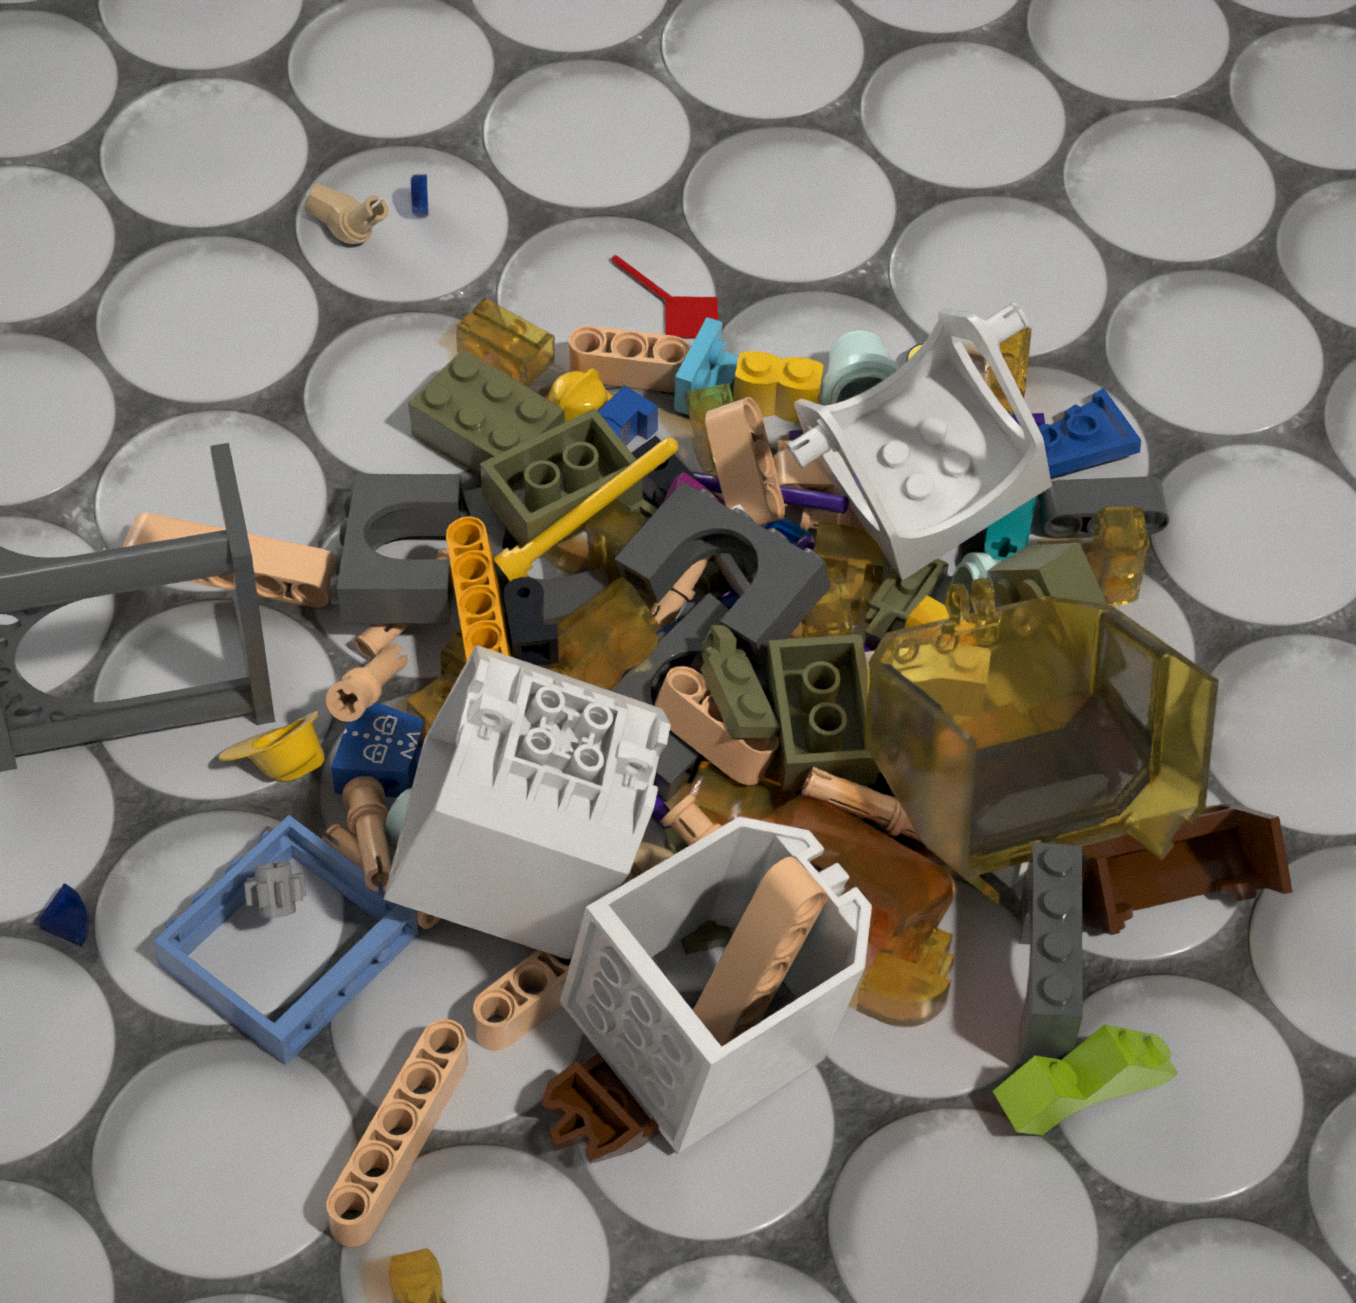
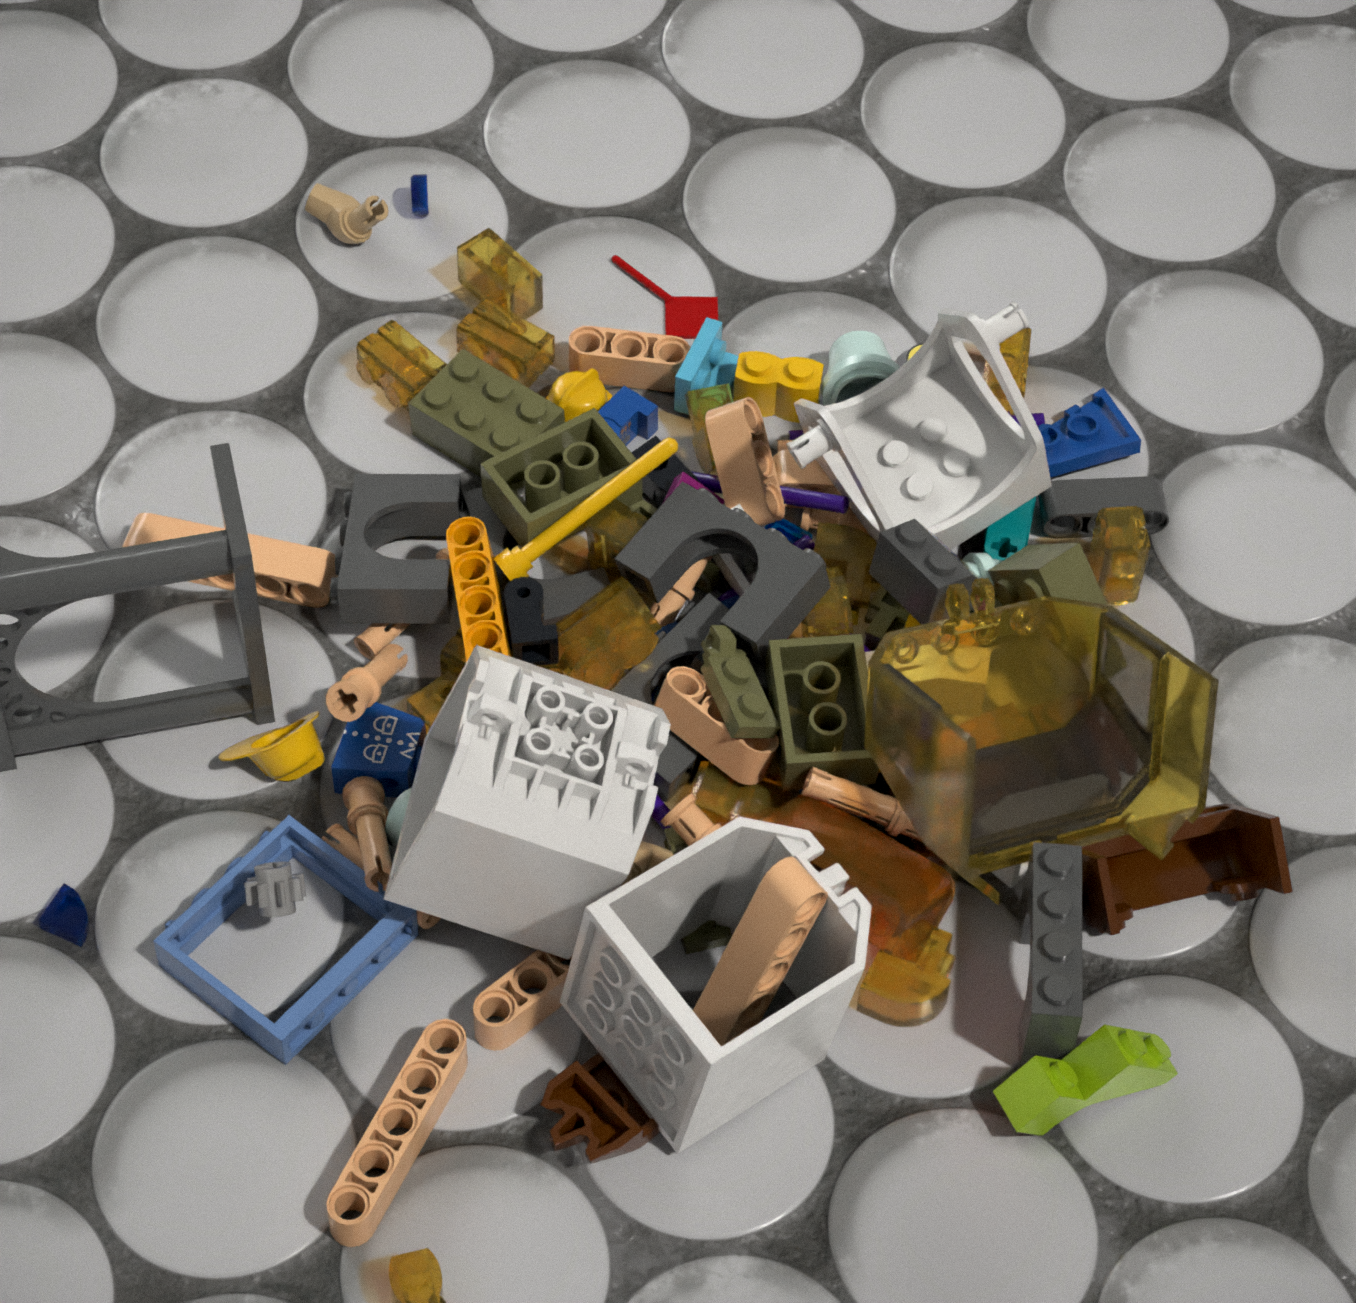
none -> clear yellow brick [356,320,447,412]
none -> clear yellow brick [457,228,543,329]
none -> dark grey slope [869,519,997,629]

